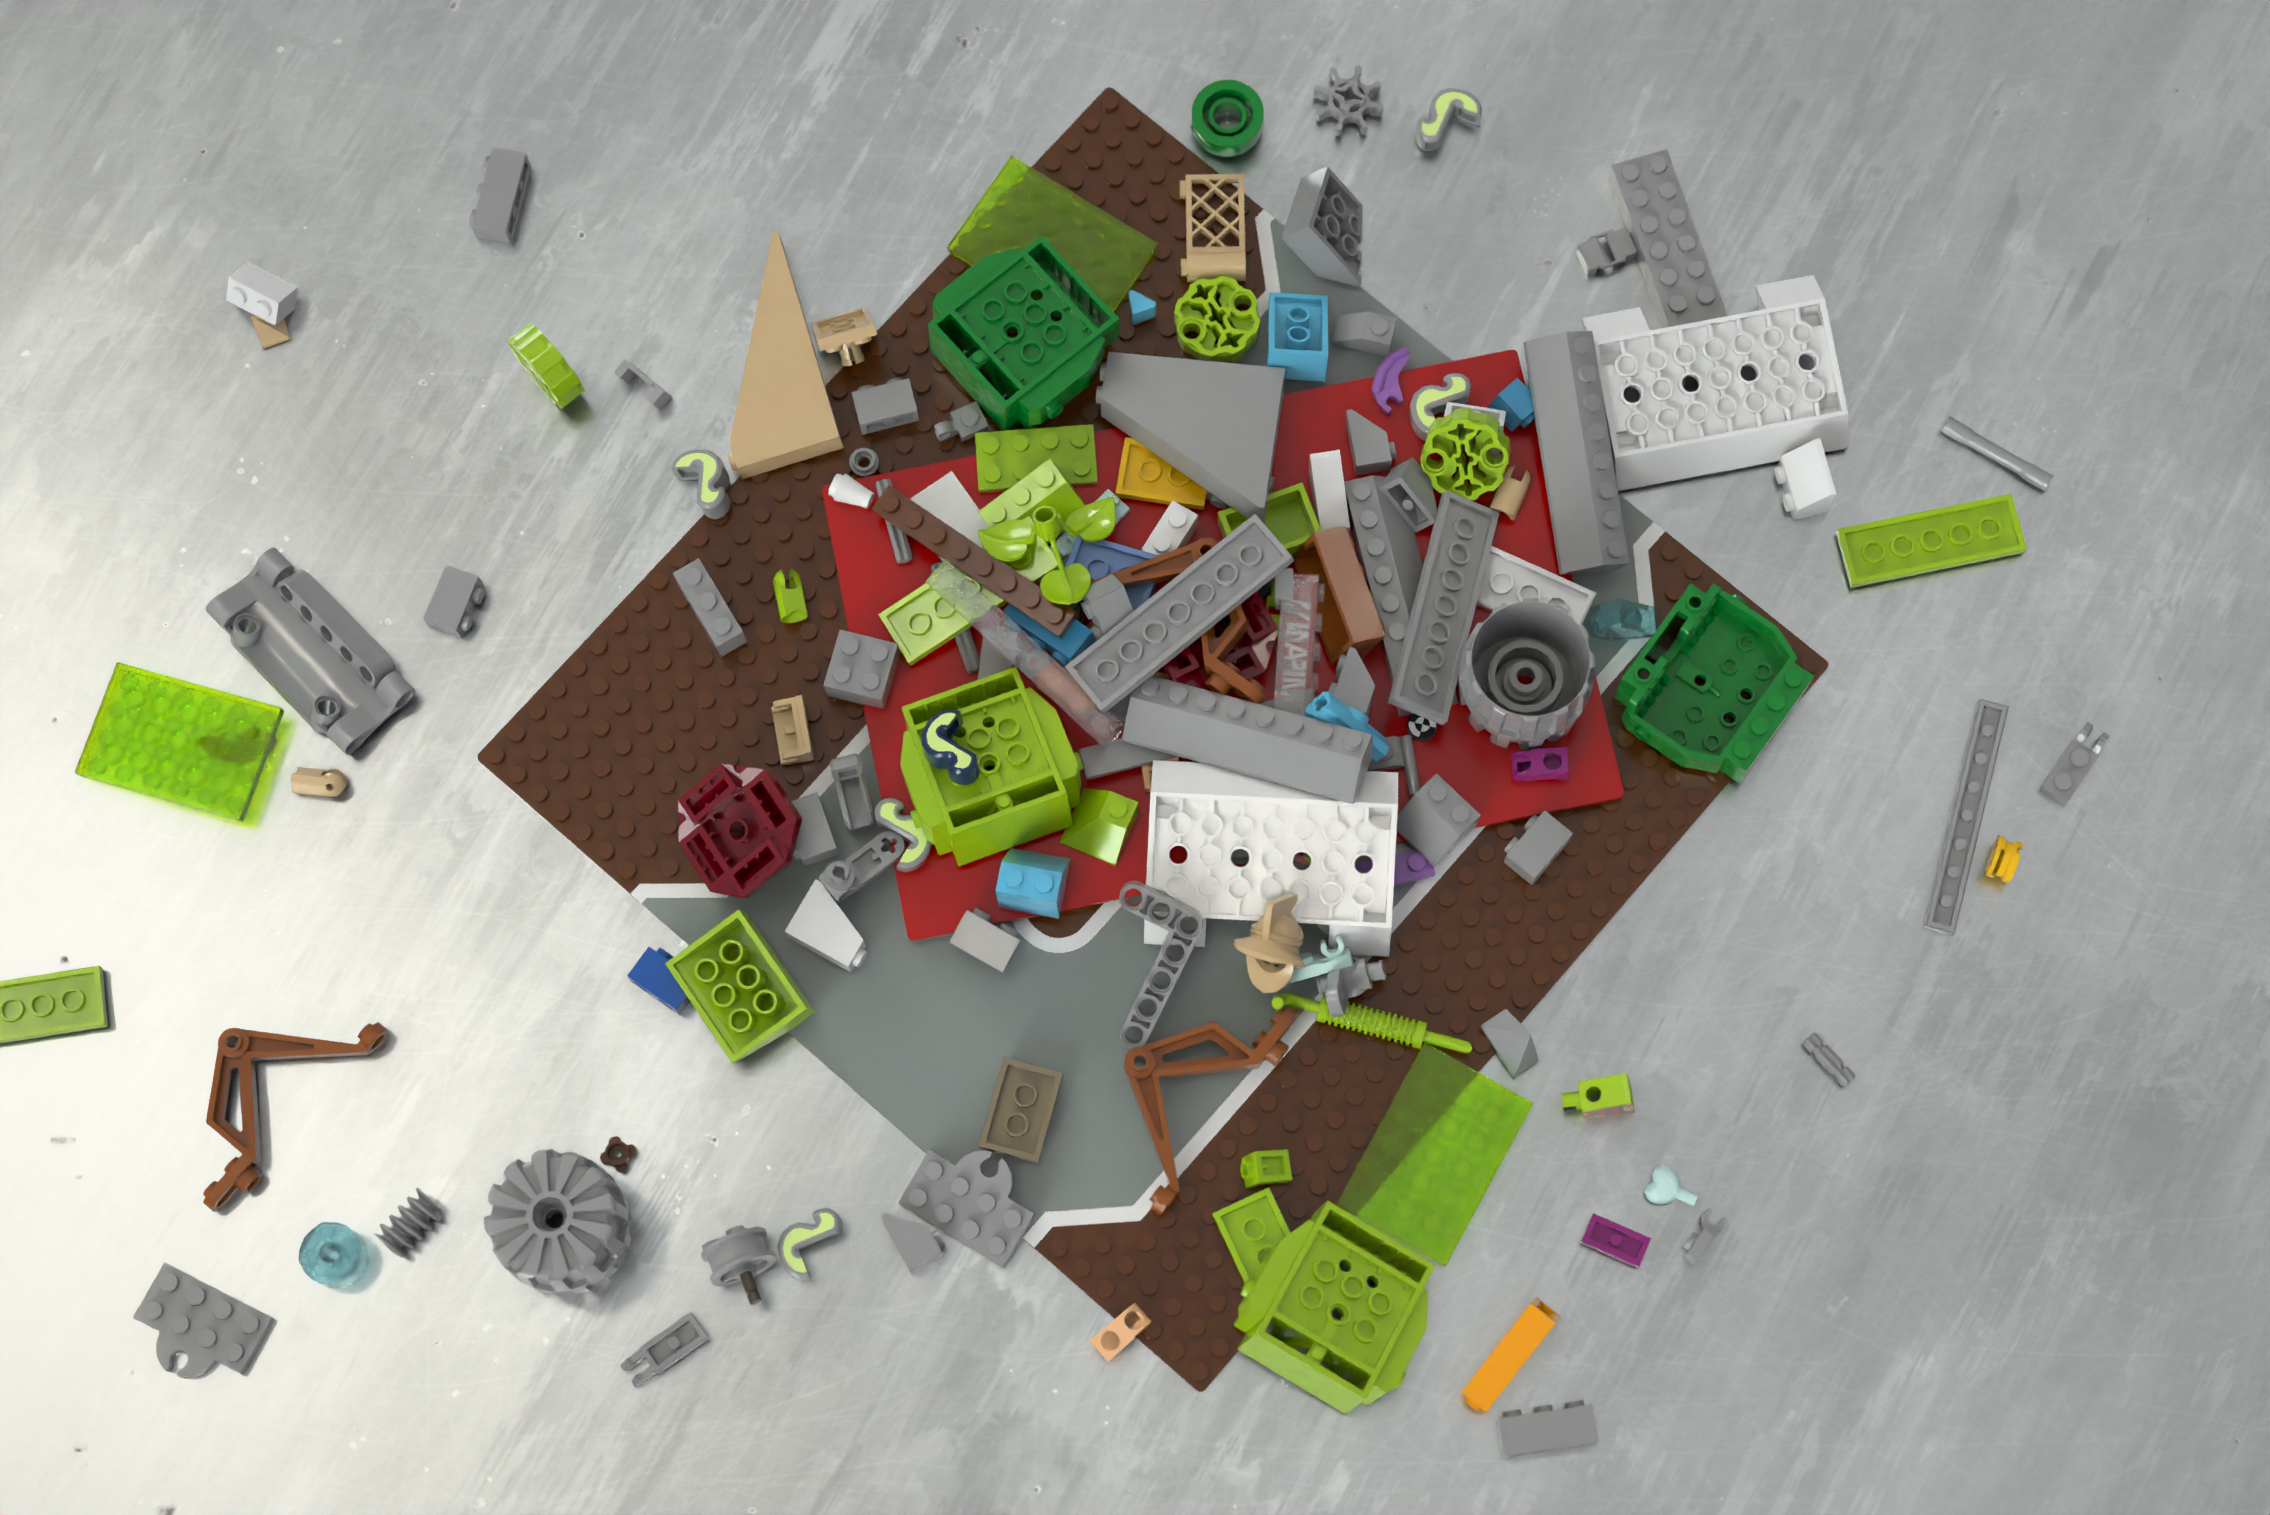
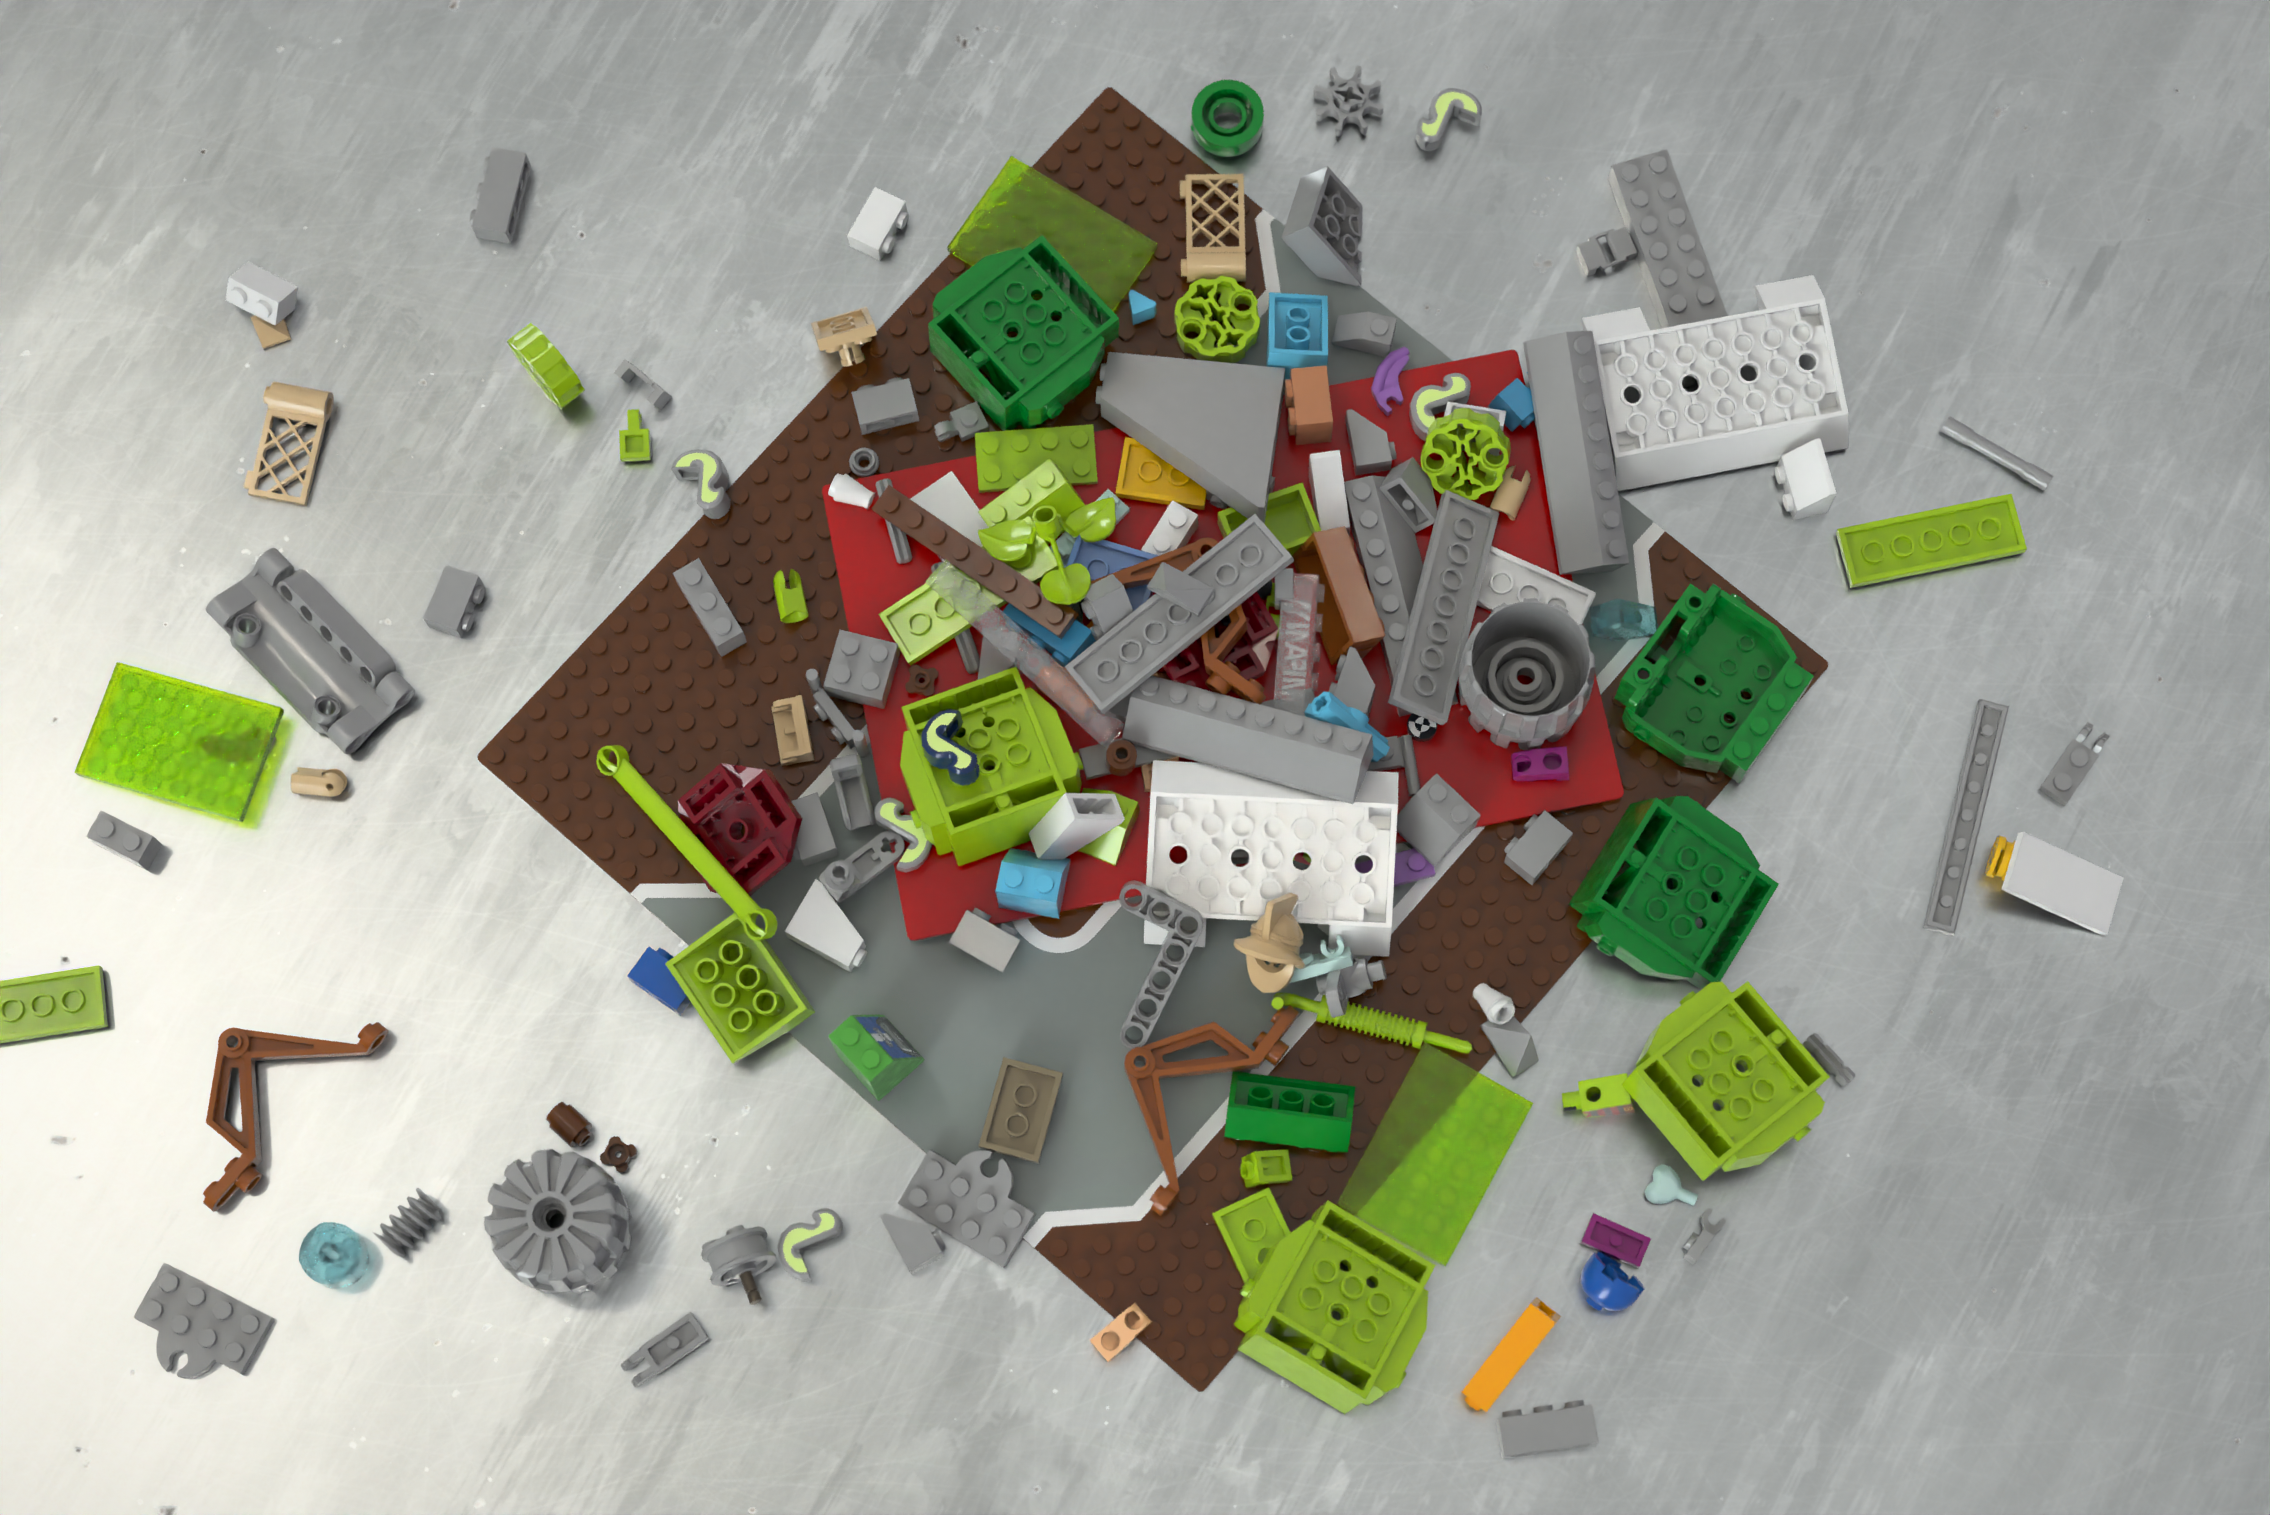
tan slope [727,231,844,479] -> none
none -> light grey brick [85,810,162,871]
none -> tan piece [244,382,334,506]
none -> reddish brown brick [546,1102,592,1147]
none -> lime piece [596,745,777,940]
none -> lime plate [619,409,651,462]
none -> light grey plate [806,669,869,757]
none -> bright green slope [828,1015,925,1101]
none -> white brick [847,187,909,261]
none -> reddish brown plate [905,664,938,697]
none -> white slope [1029,793,1125,859]
none -> reddish brown brick [1105,740,1137,776]
none -> light grey slope [1147,562,1215,616]
none -> green slope [1224,1071,1355,1153]
none -> nougat brick [1284,365,1333,445]
none -> white cone [1473,983,1515,1024]
none -> green piece [1568,796,1779,989]
none -> blue cylinder [1580,1251,1645,1311]
none -> lime piece [1621,981,1830,1181]
none -> white tile [2001,832,2124,935]

